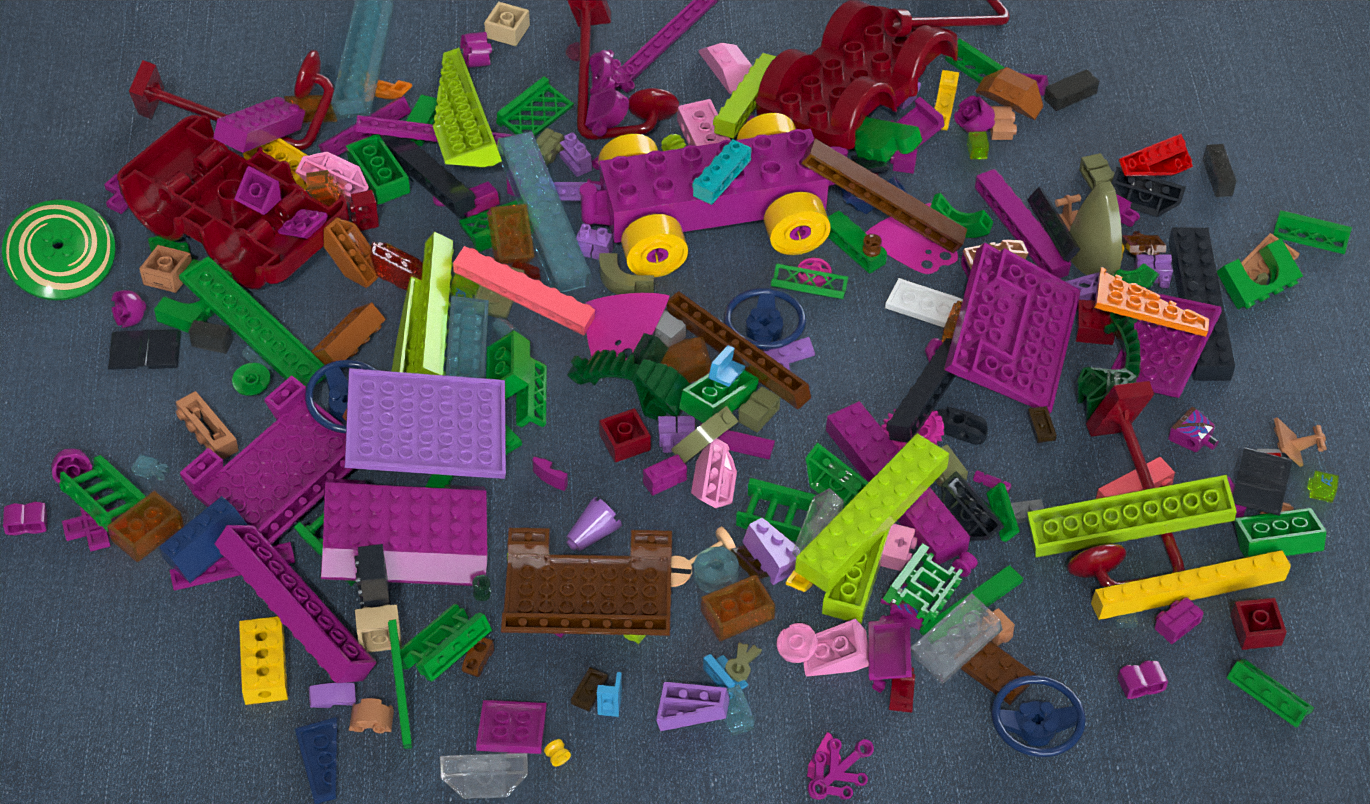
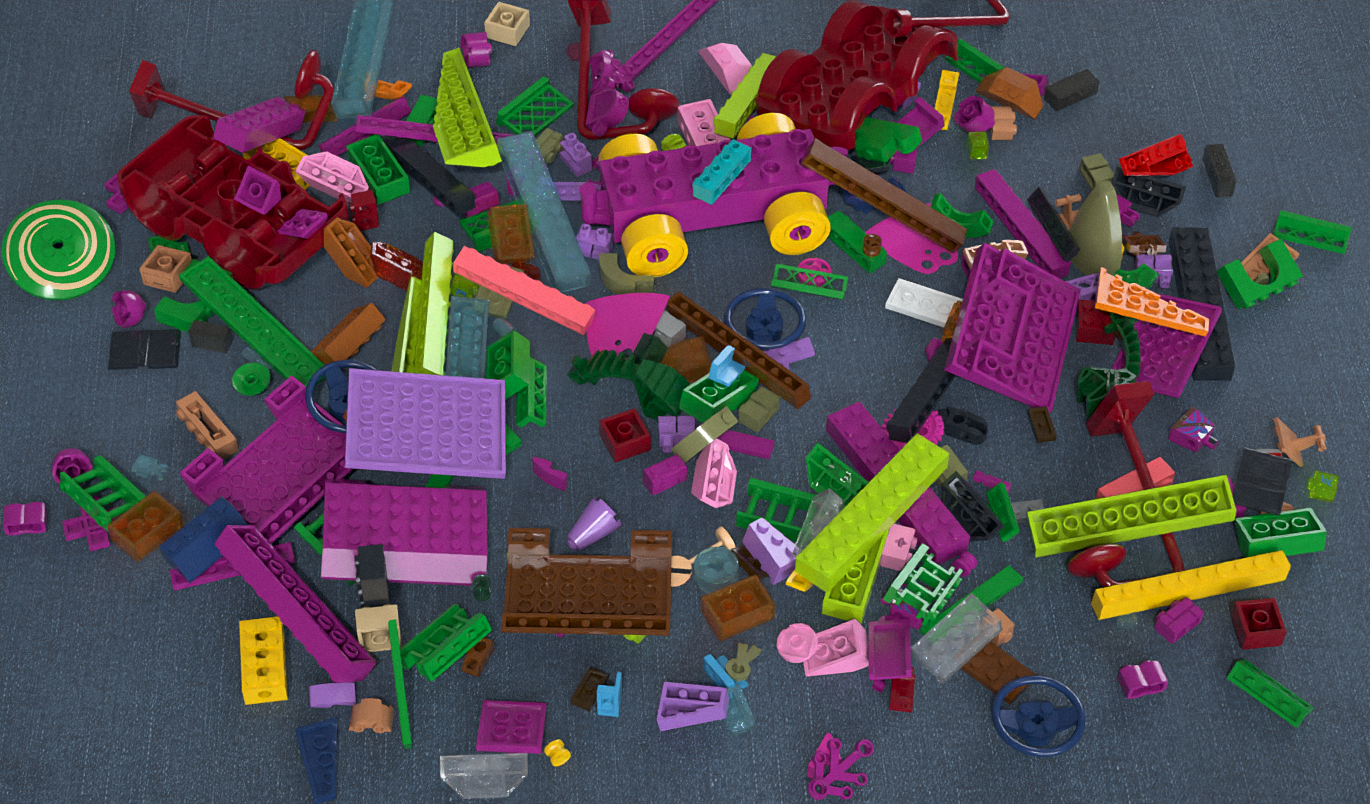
clear orange brick [306,170,346,207] -> none

